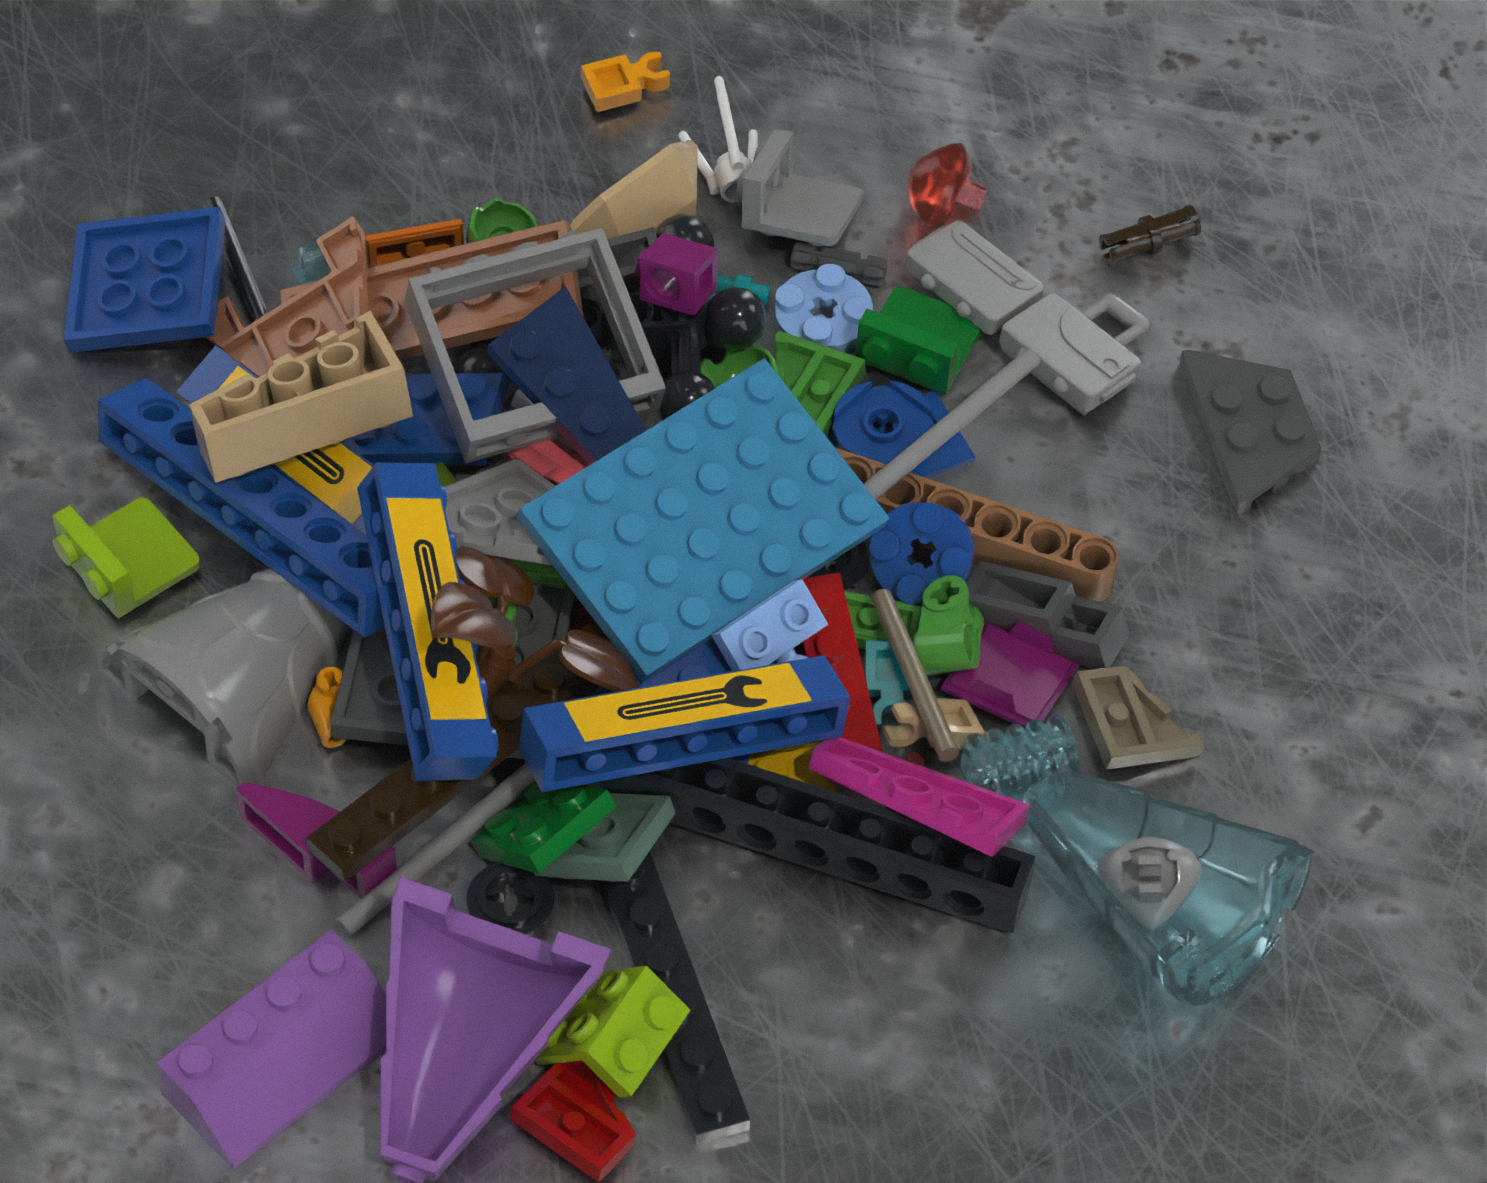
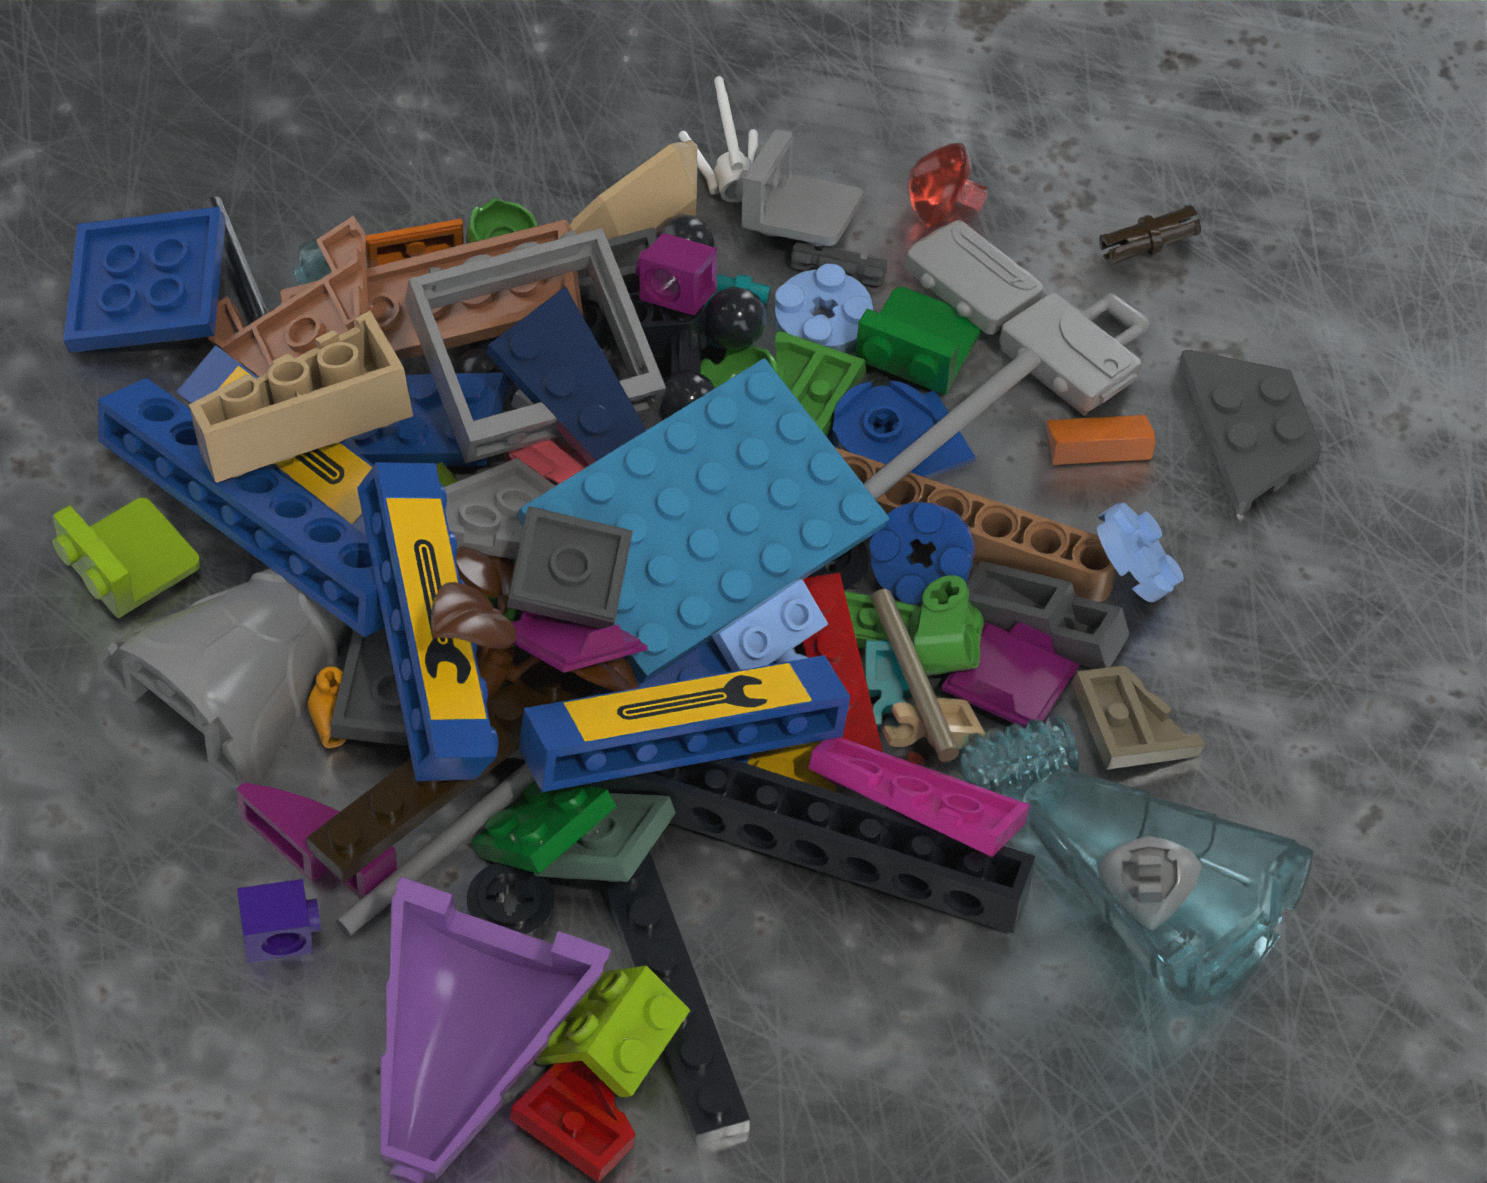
medium lavender slope [156,929,386,1170] -> none
light orange plate [581,52,670,112] -> none
none -> dark purple brick [237,879,321,963]
none -> dark grey plate [506,506,633,629]
none -> magenta piece [511,611,648,673]
none -> orange slope [1046,415,1156,465]
none -> light blue plate [1097,503,1184,602]

